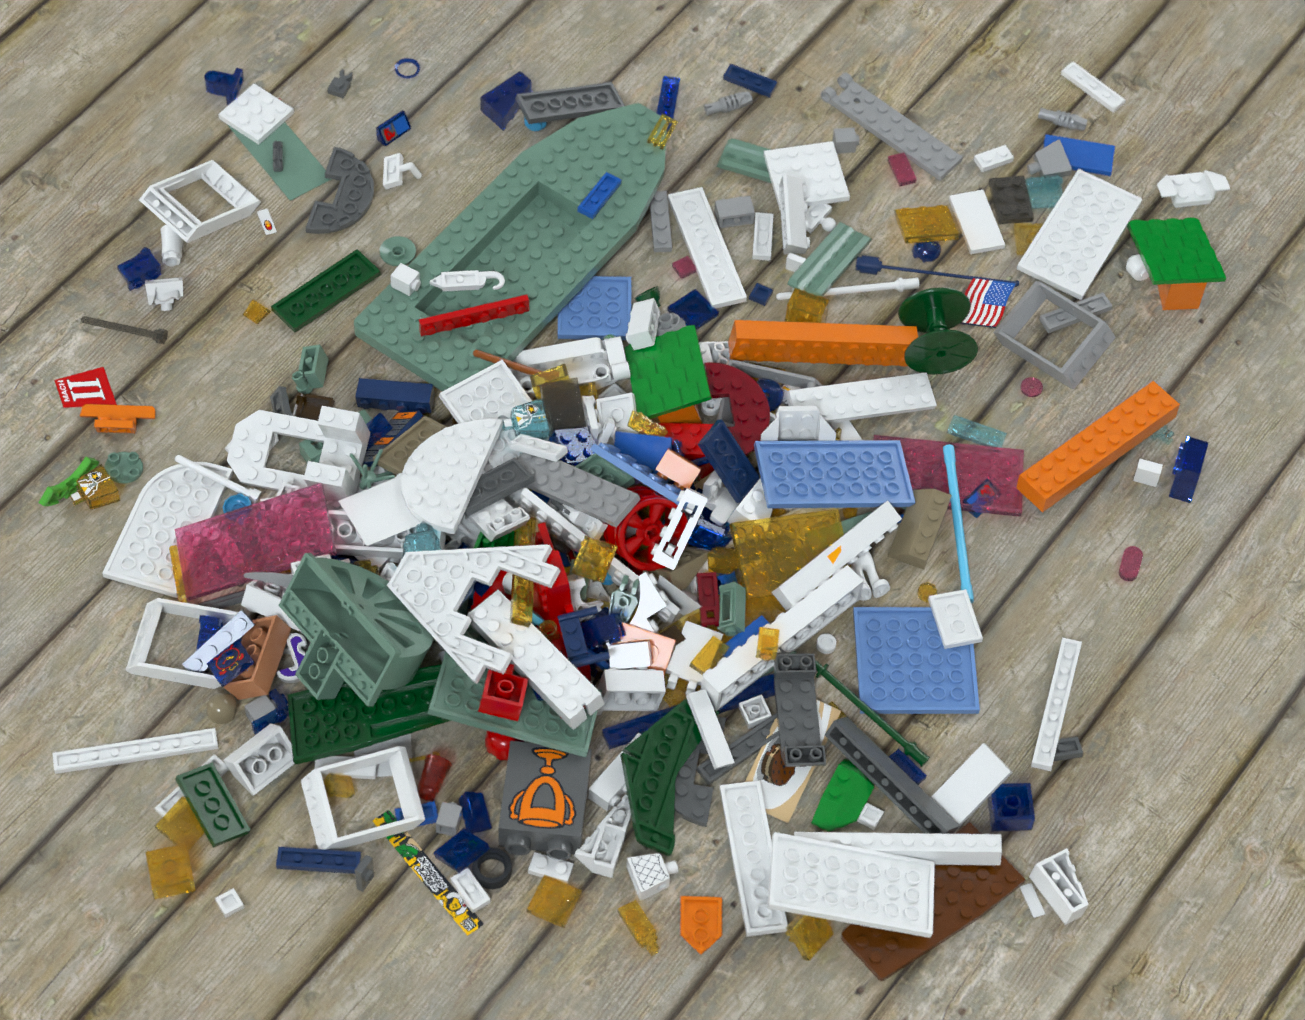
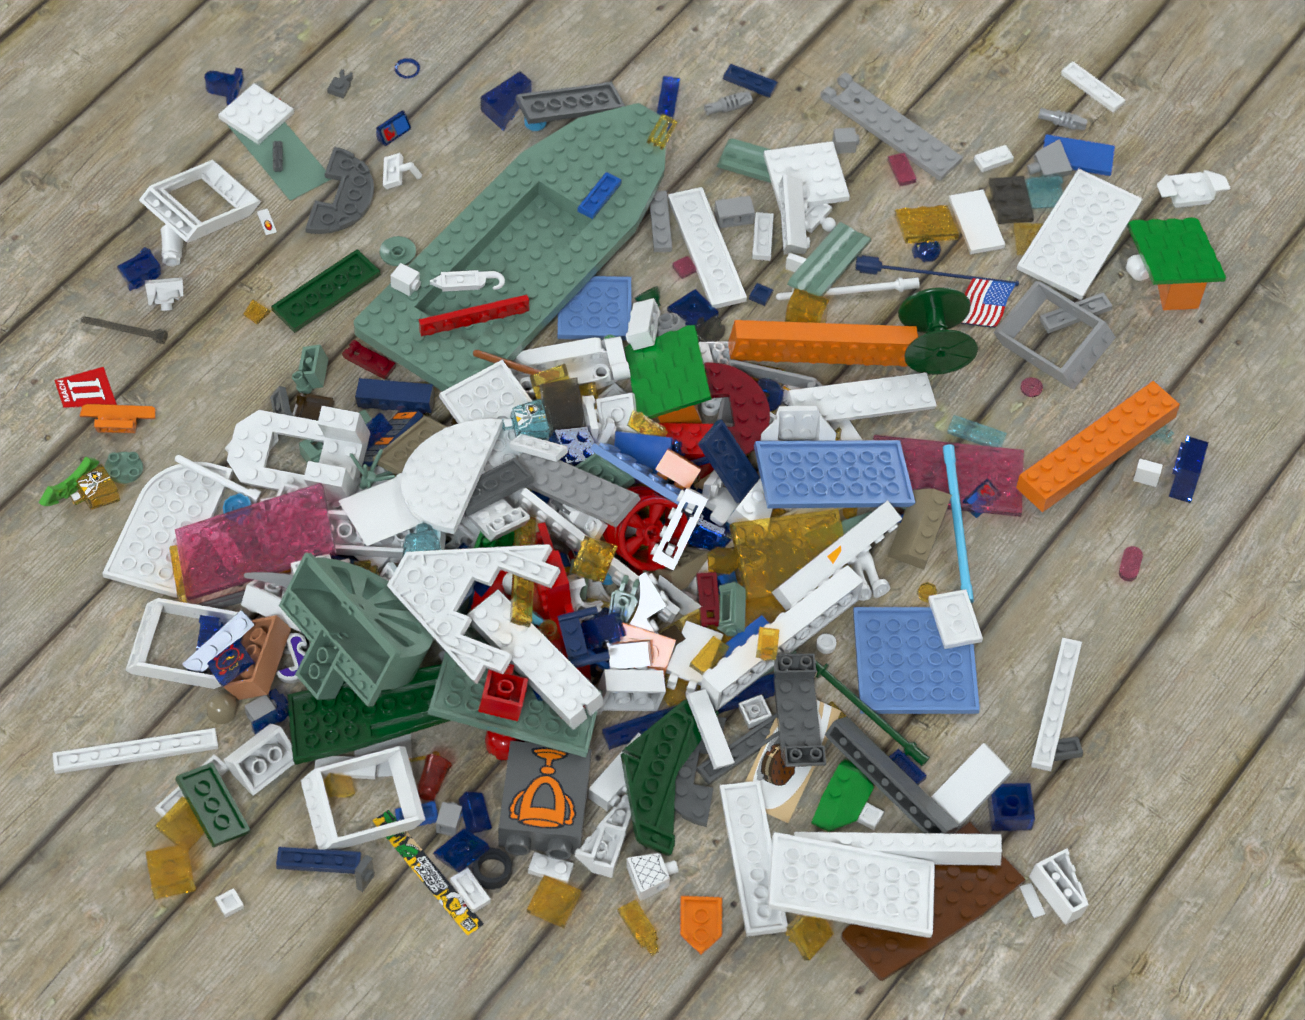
none -> dark red plate [342,340,396,380]
none -> clear smoke hair [696,316,725,342]

